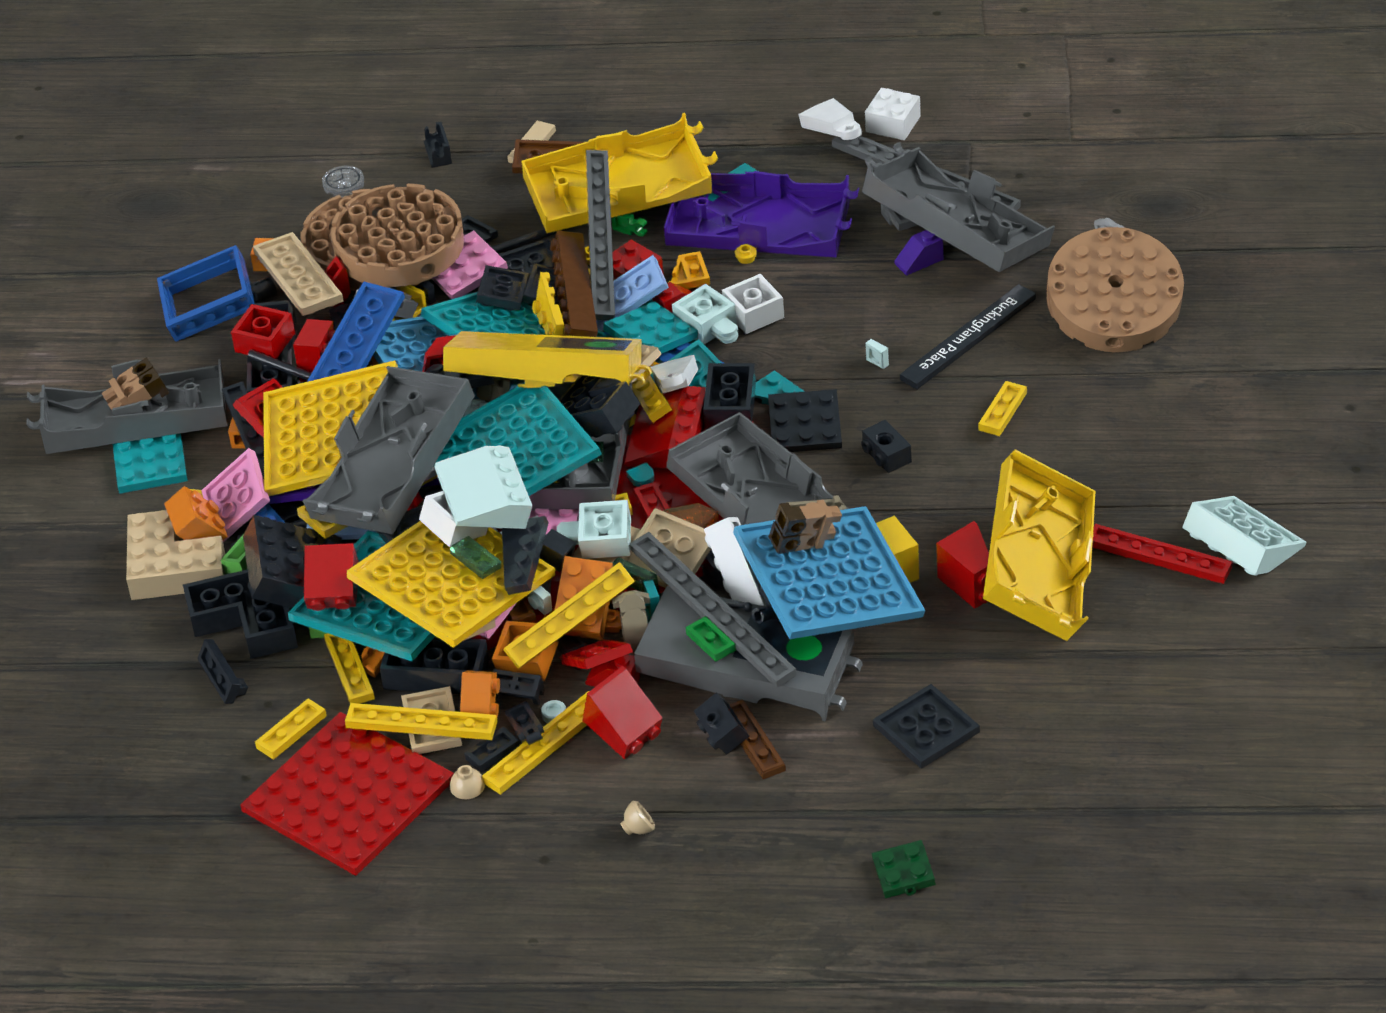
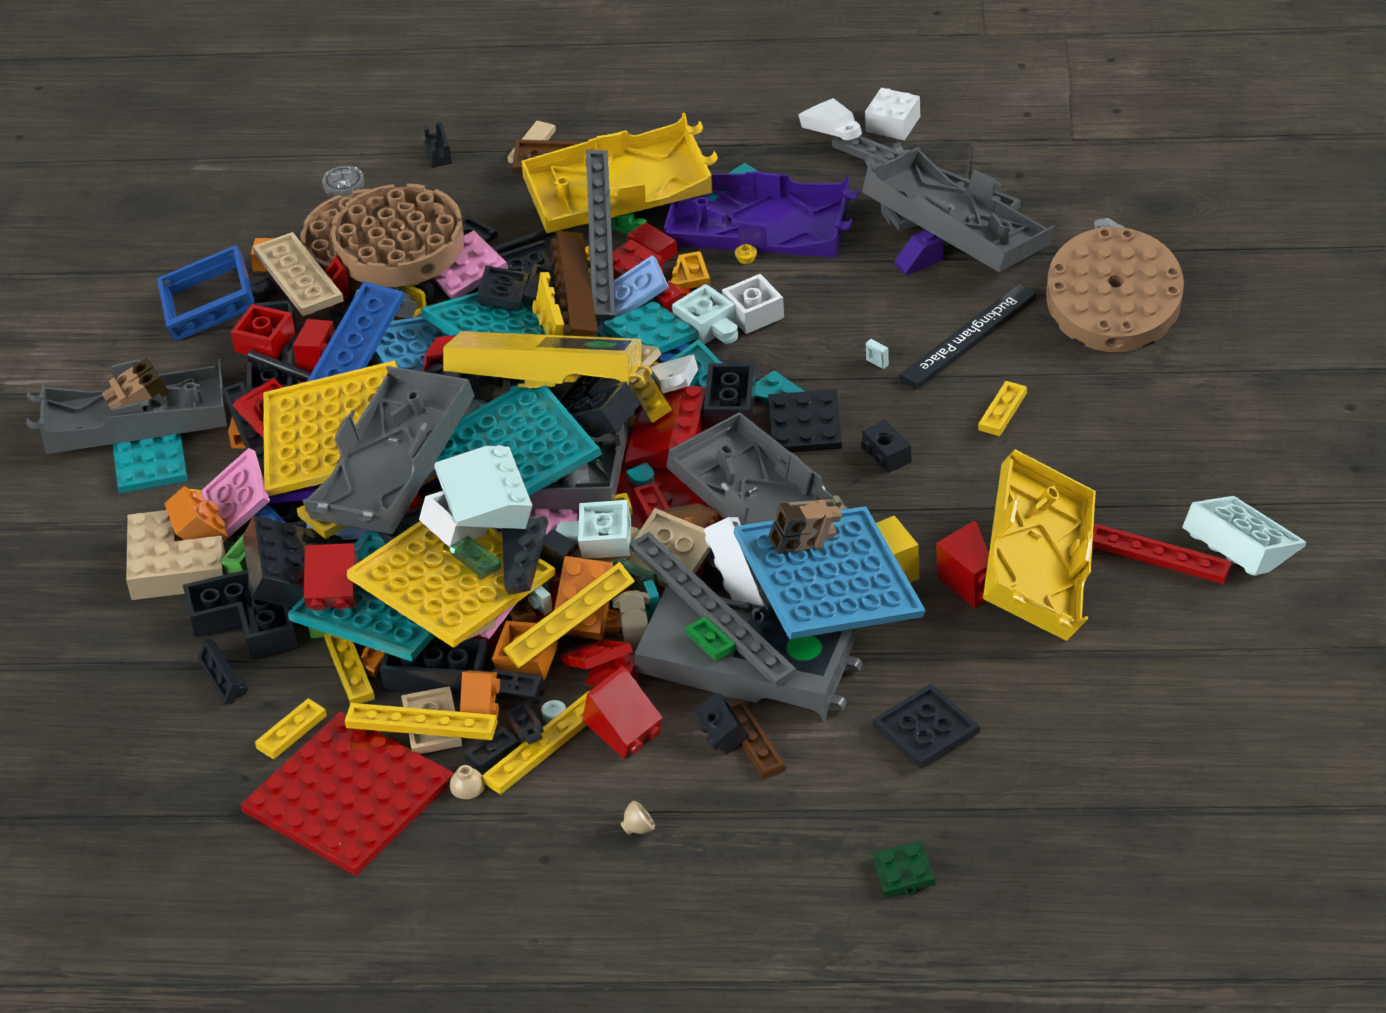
none -> red brick [627,222,677,263]

